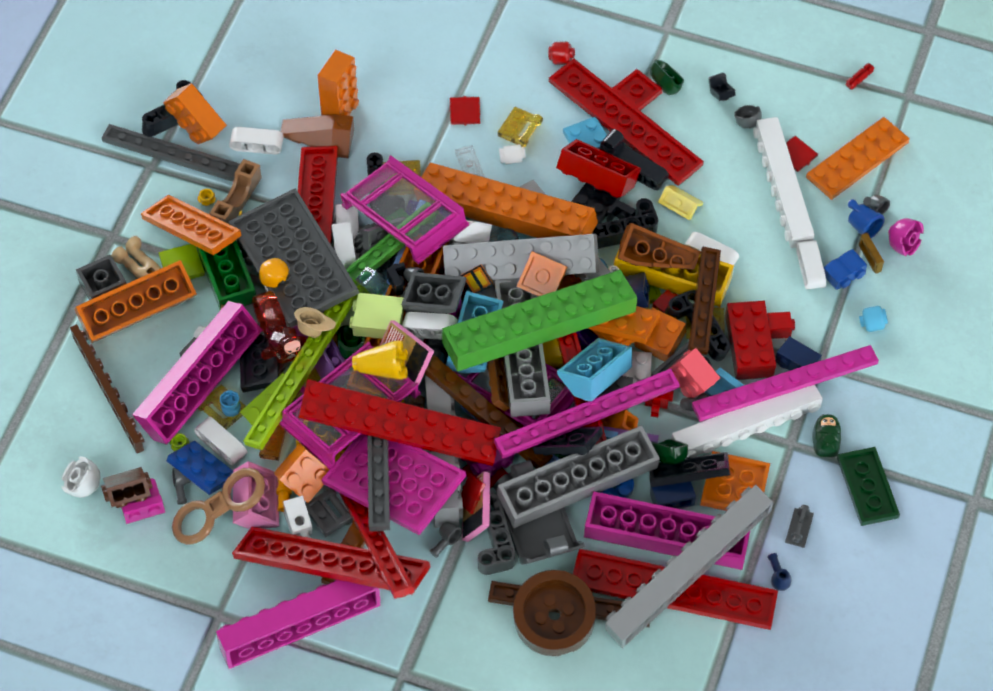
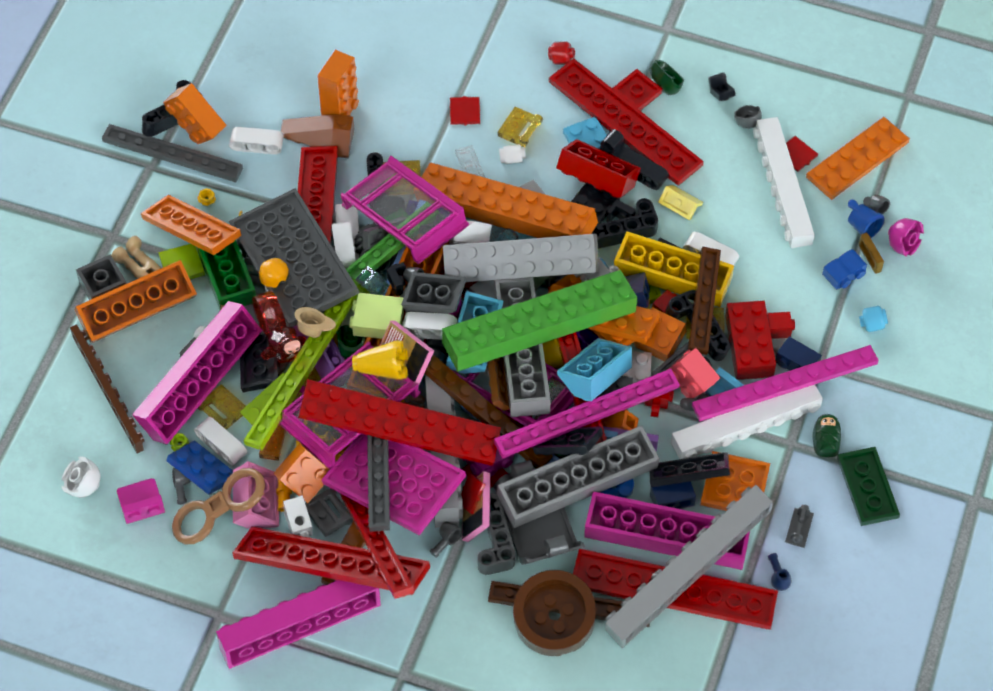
reddish brown brick [101,467,153,508] -> none
medium nougat arch [209,159,262,224] -> none
dark azure wheel [220,390,241,417] -> none
piece [460,264,494,294] -> none
orange plate [516,251,568,297] -> none
dark orange wedge [618,223,701,270] -> none
dark green piece [651,439,688,464] -> none
white beam [796,240,826,289] -> none
red axle [846,63,874,90] -> none

